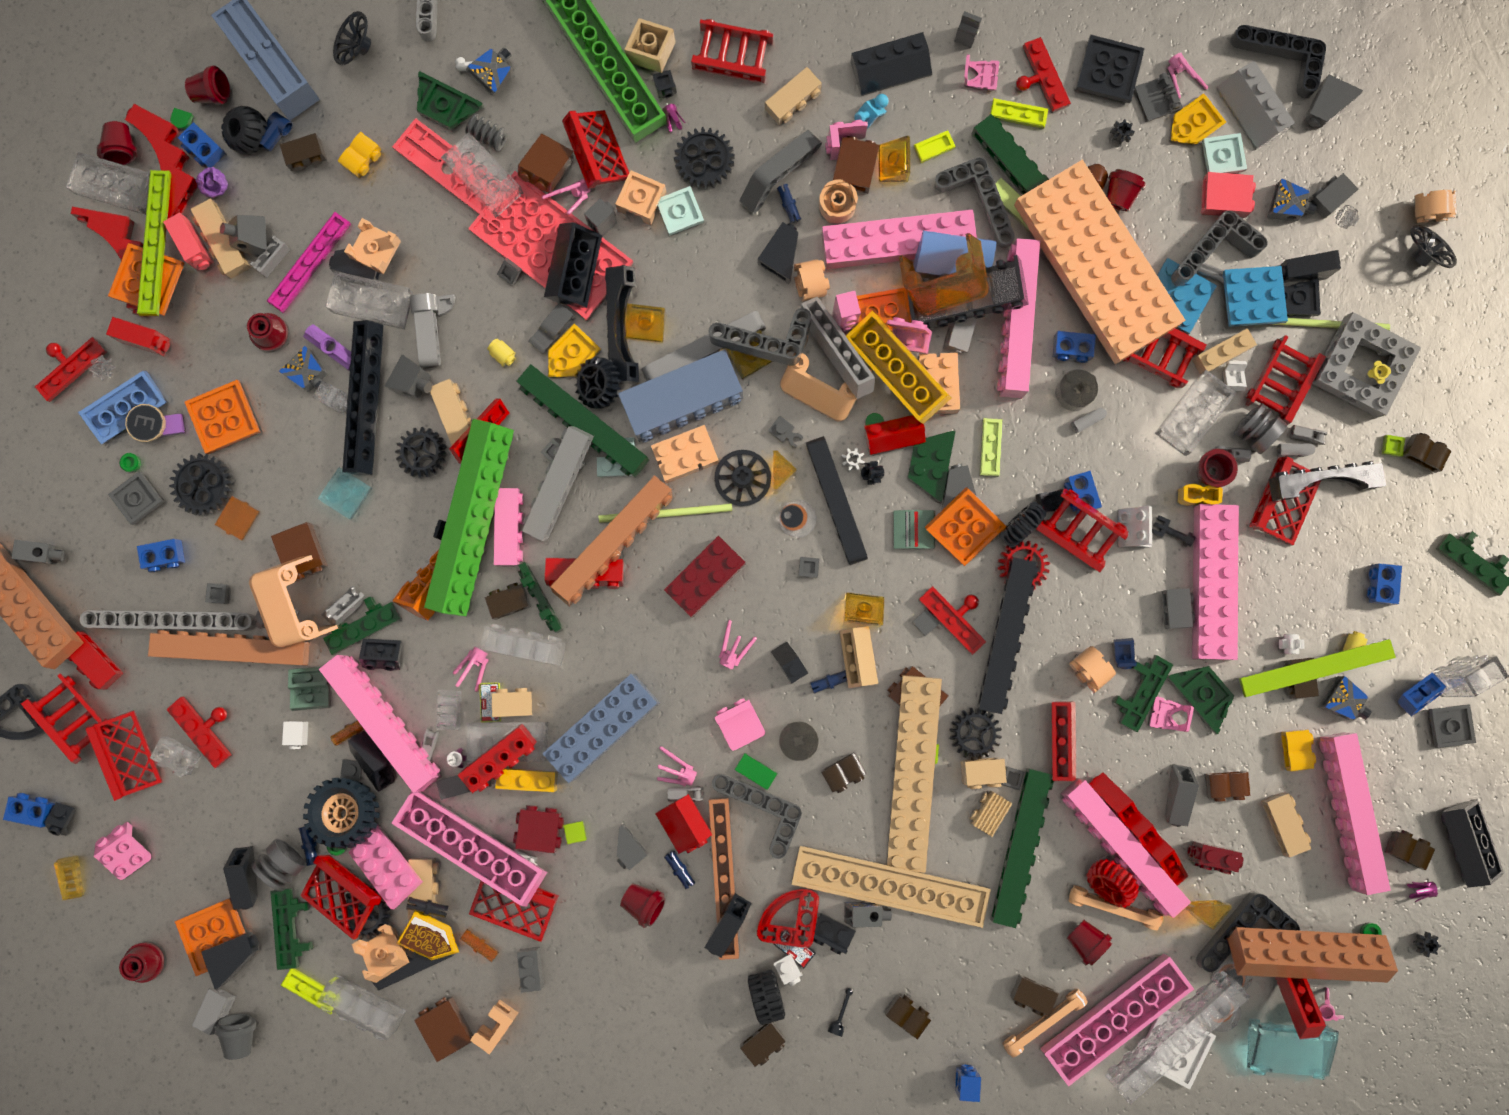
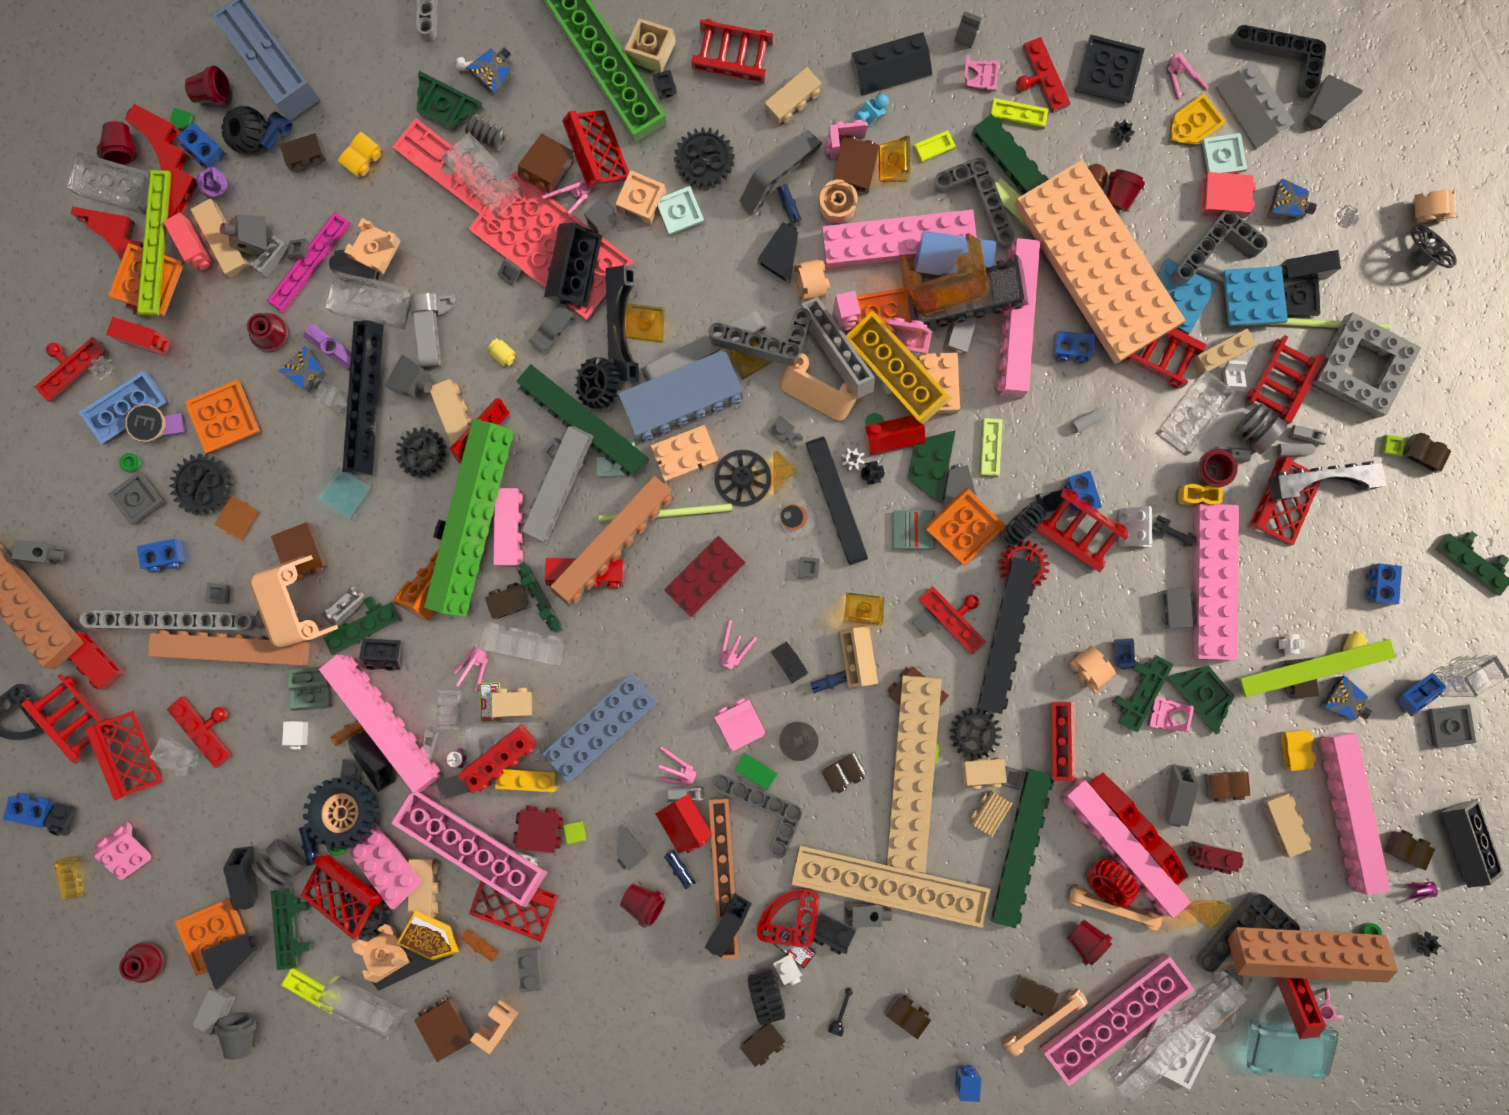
black wheel [333,11,371,66] -> none
black pin [406,897,449,918] -> none
yellow tile [548,324,602,377] -> none
flat silver piece [662,103,686,132] -> none
clear smoke brick [1055,369,1098,411] -> none
dark grey hinge [1135,72,1183,121] -> none
dark grey brick [1311,173,1359,219] -> none
light yellow plate [1367,361,1391,384] -> none
none -> dark grey tile [287,238,309,260]

